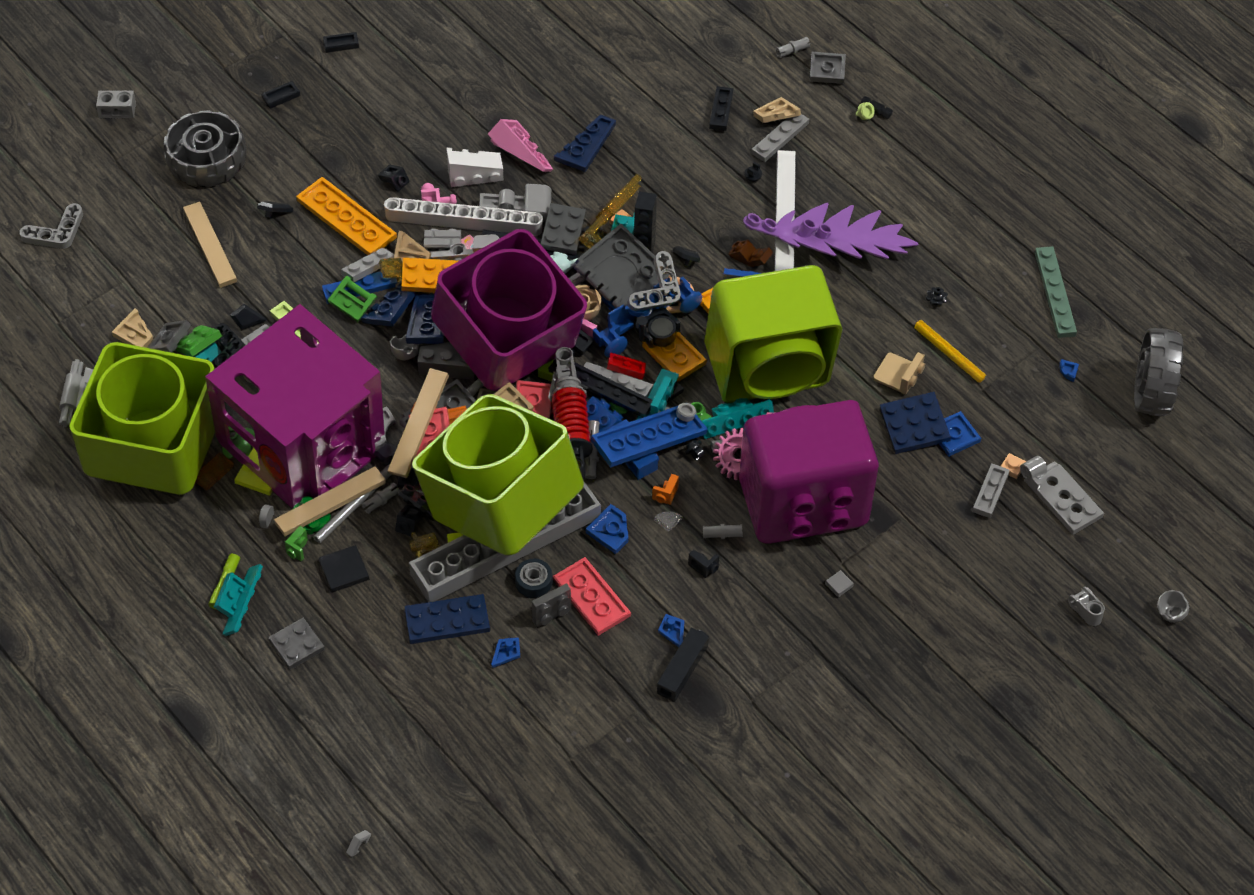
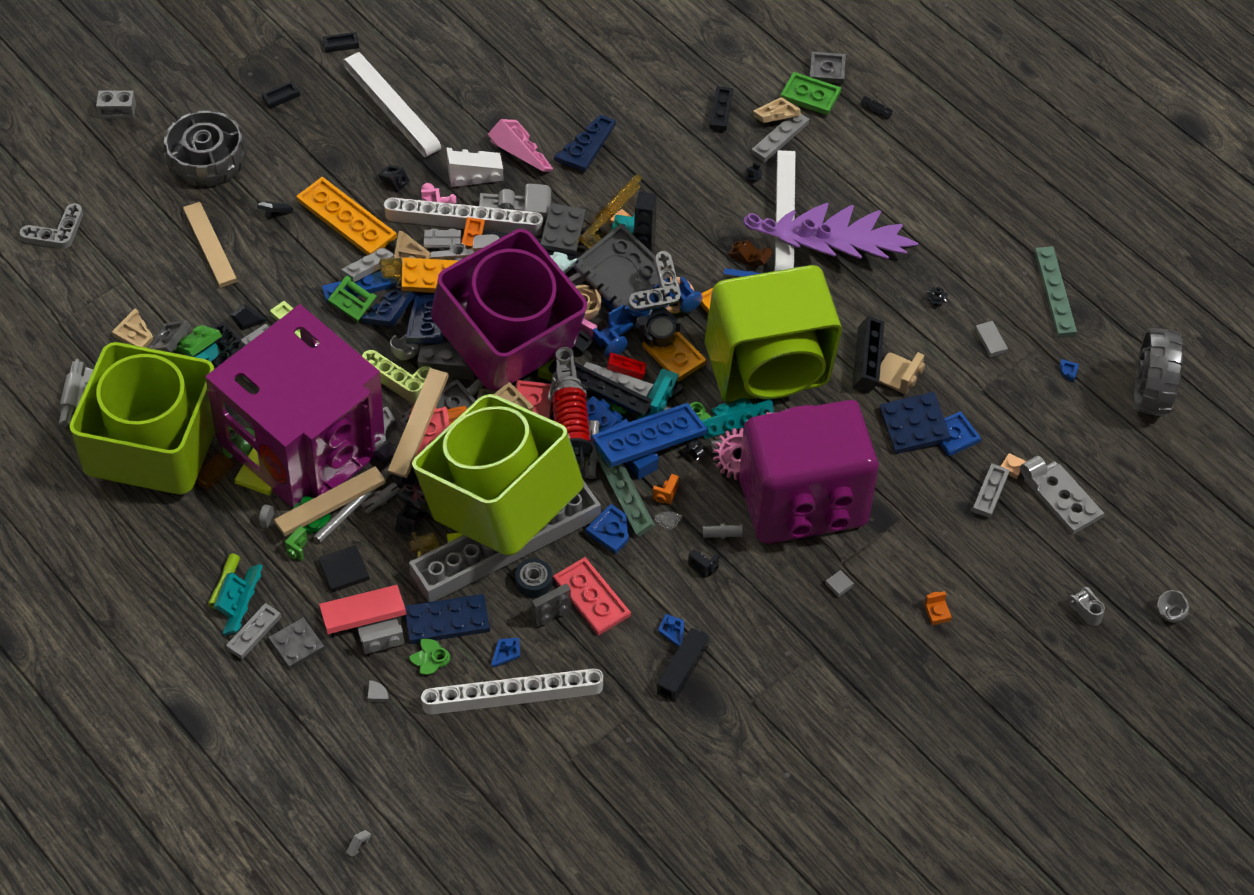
black piece [673,246,700,267] -> none
light grey tile [676,403,696,422] -> none
light grey pin [776,37,810,58] -> none
yellowish green tile [855,102,875,120] -> none
yellow axle [914,320,986,383] -> none
none -> light grey plate [226,603,282,660]
none -> coral tile [319,585,406,634]
none -> white beam [343,52,441,158]
none -> light grey bracket [357,617,404,654]
none -> yellowish green beam [362,350,432,403]
none -> light grey tile [368,680,389,702]
none -> bright green plate [409,639,450,675]
none -> white beam [421,669,603,714]
none -> orange hinge [462,217,485,249]
none -> sand green plate [597,450,655,537]
none -> bright green plate [780,72,841,115]
none -> black brick [852,316,884,393]
none -> orange bracket [924,591,952,625]
none -> light grey tile [975,321,1008,357]

